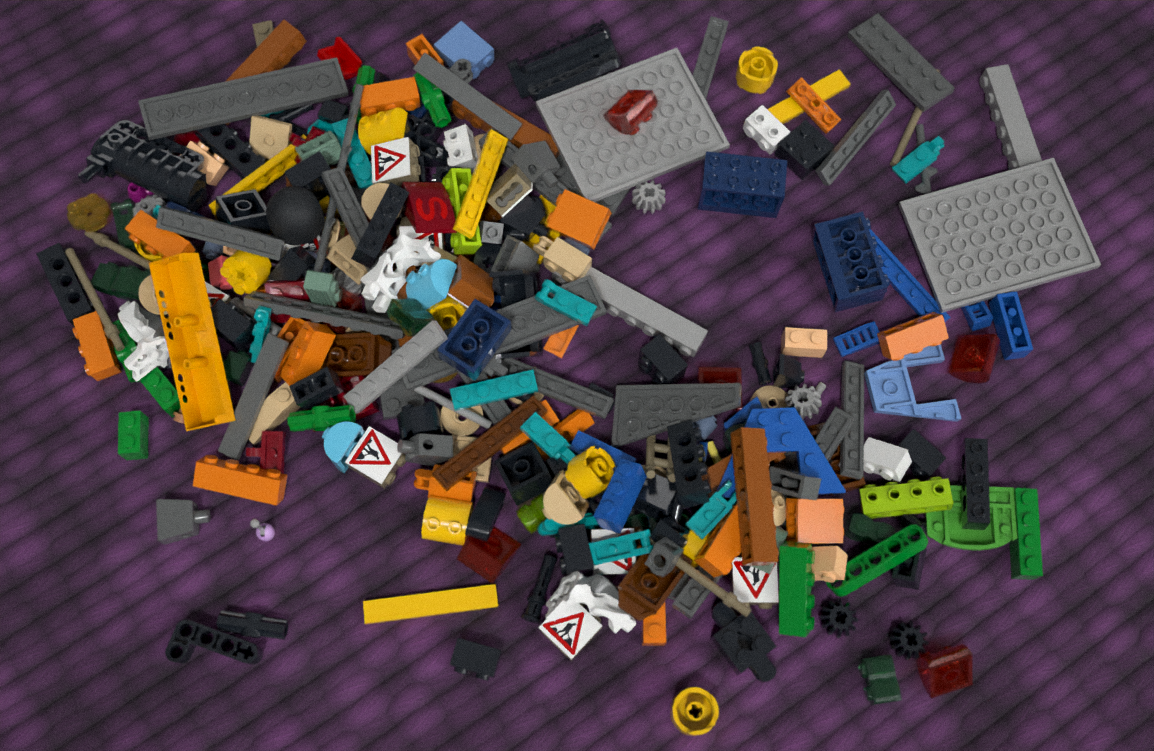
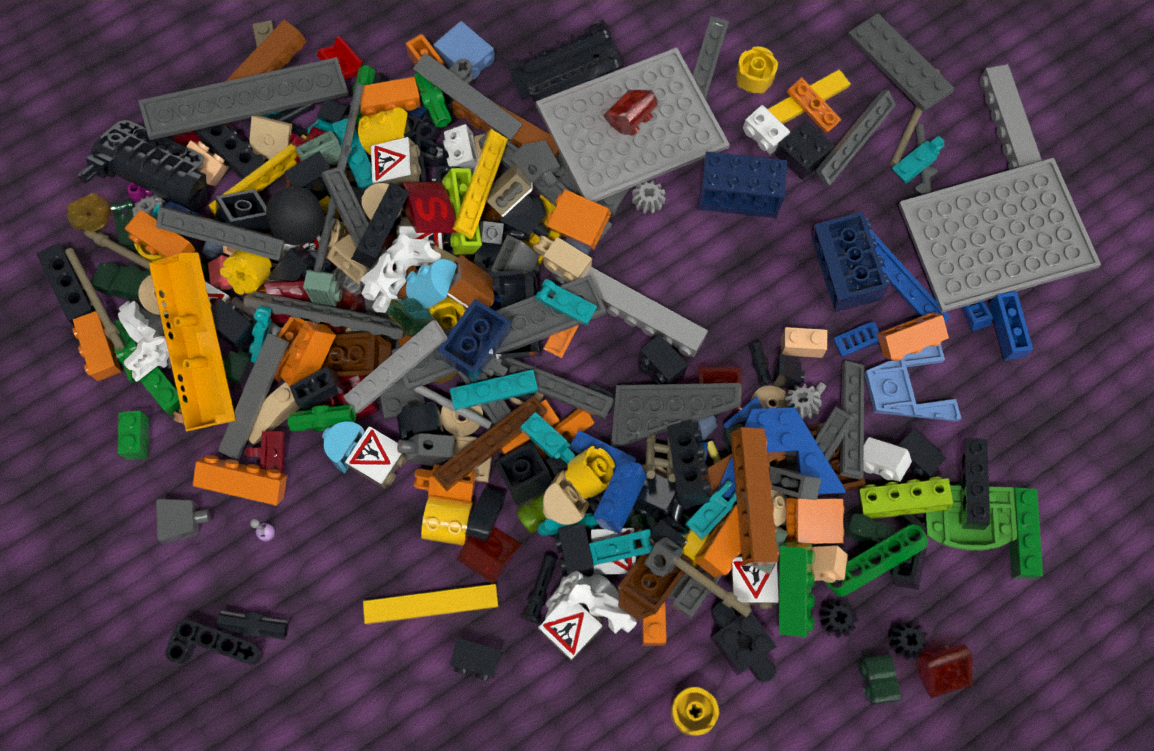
clear red brick [948,334,1000,383] -> none

